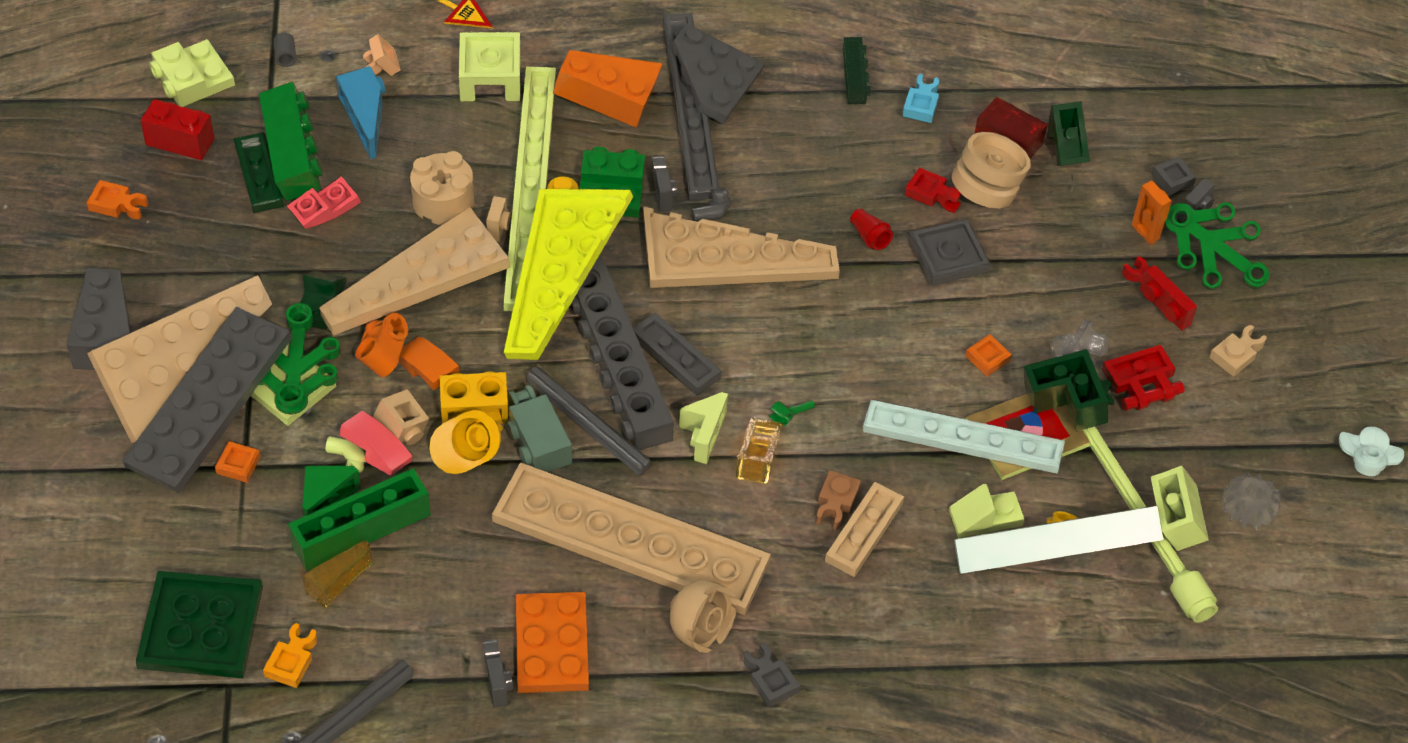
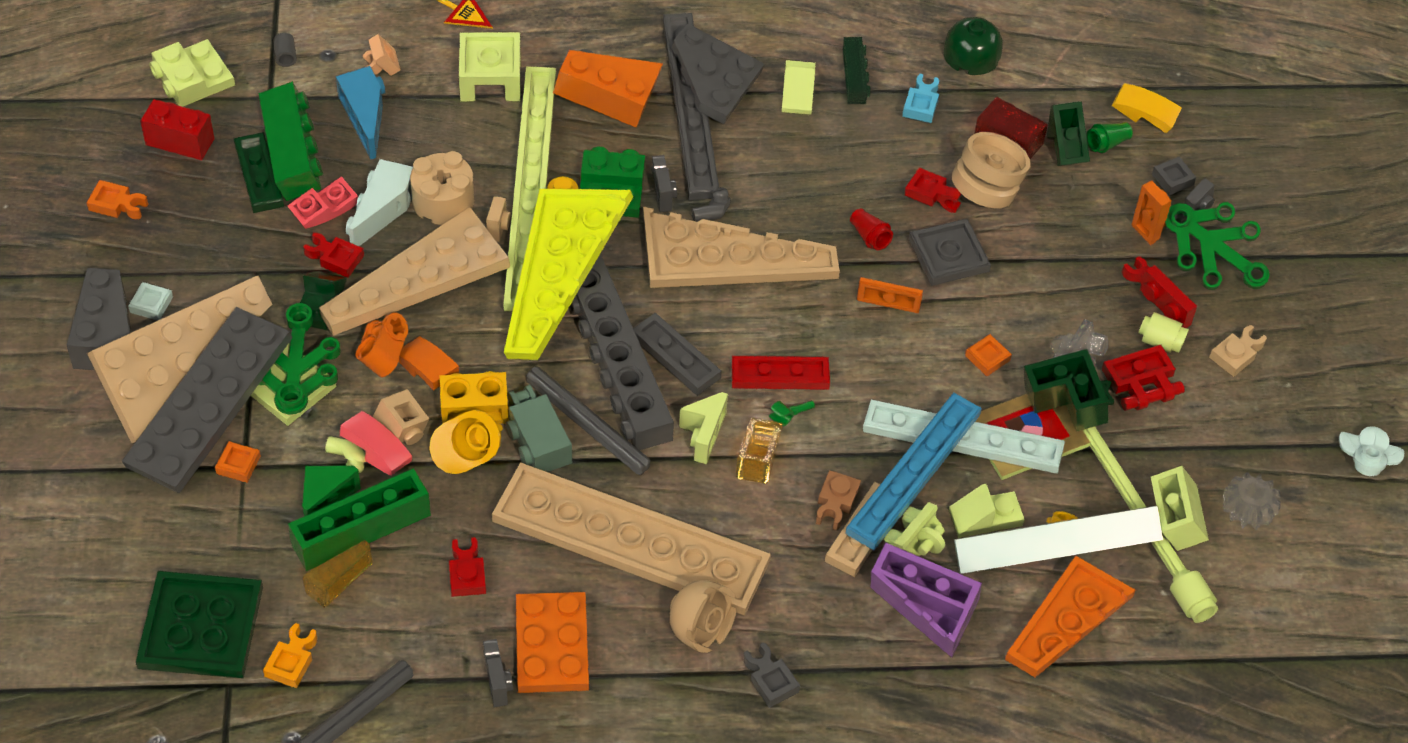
none -> light aqua tile [128,282,173,321]
none -> red plate [303,233,364,278]
none -> light aqua slope [346,159,413,246]
none -> red plate [449,537,486,597]
none -> red tile [731,356,830,390]
none -> yellowish green slope [782,60,815,115]
none -> dark azure tile [845,392,982,550]
none -> orange slope [857,277,923,313]
none -> medium lavender wedge [871,543,982,658]
none -> yellowish green hips [884,502,945,556]
none -> dark green cylinder [943,17,1003,75]
none -> orange wing [1005,556,1136,677]
none -> green cone [1086,122,1133,153]
none -> yellow slope [1112,83,1182,133]
none -> yellowish green brick [1138,312,1189,353]

